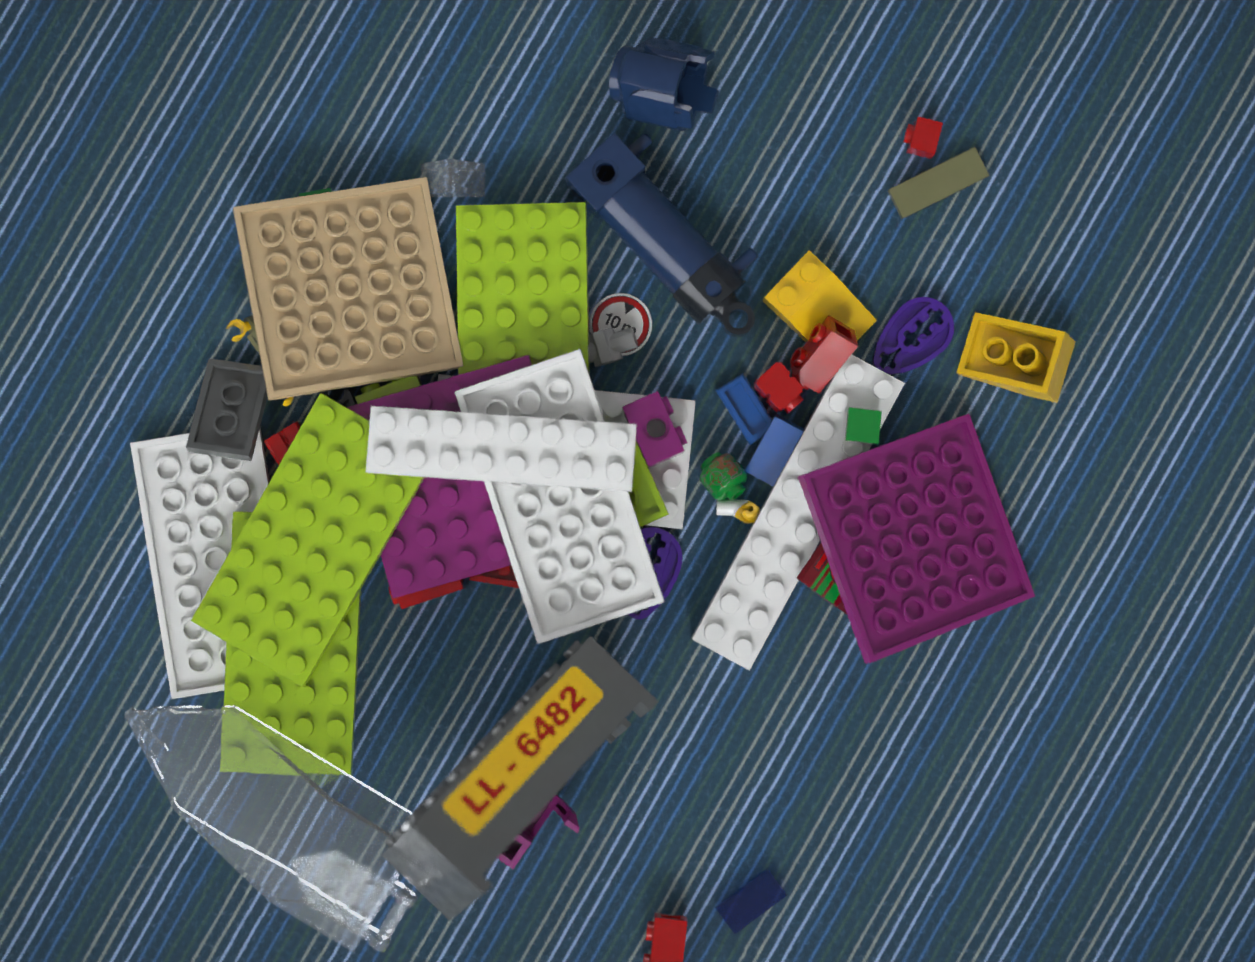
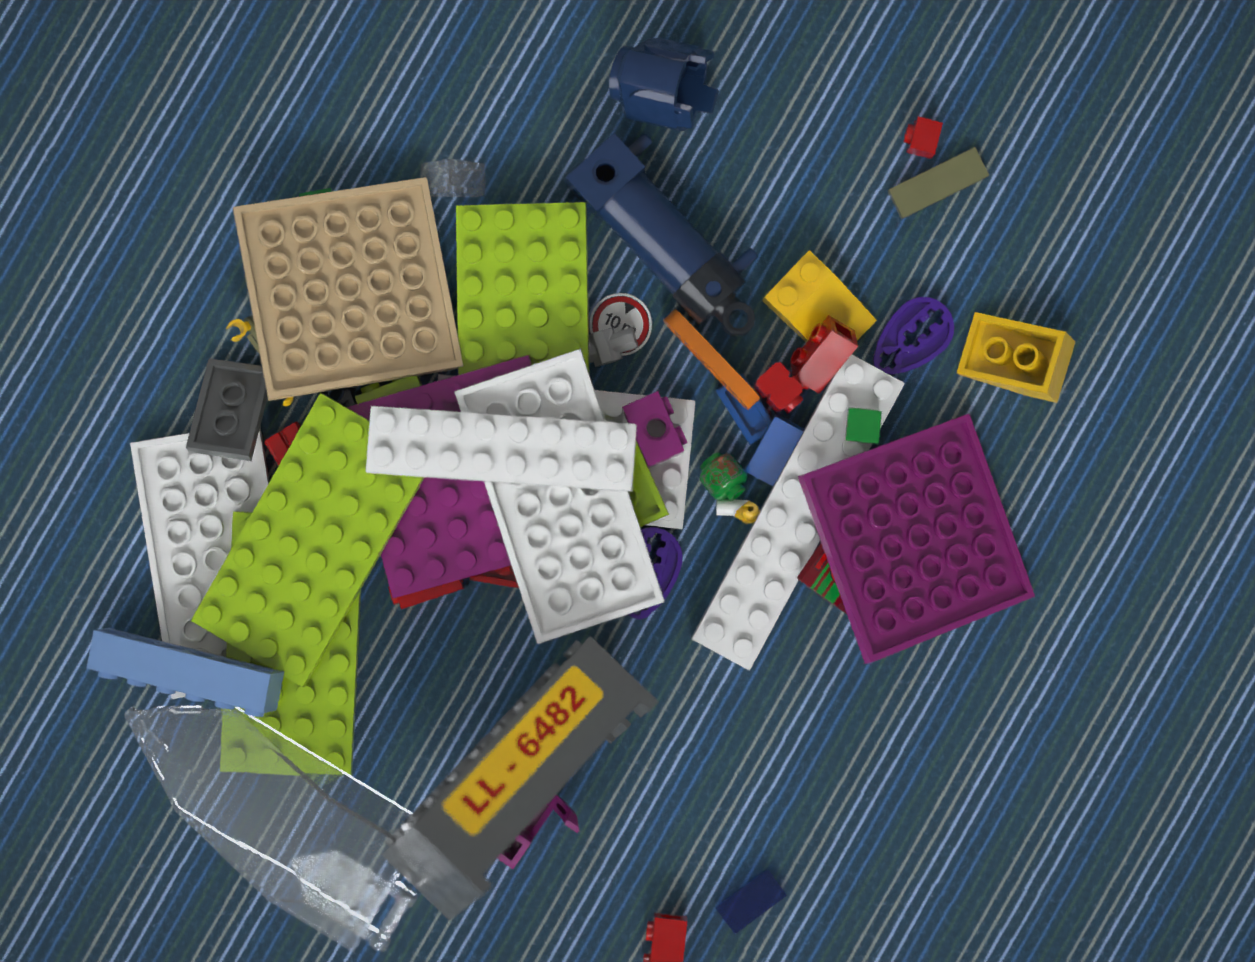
none -> medium blue brick [87,628,284,717]
none -> orange beam [663,309,760,410]

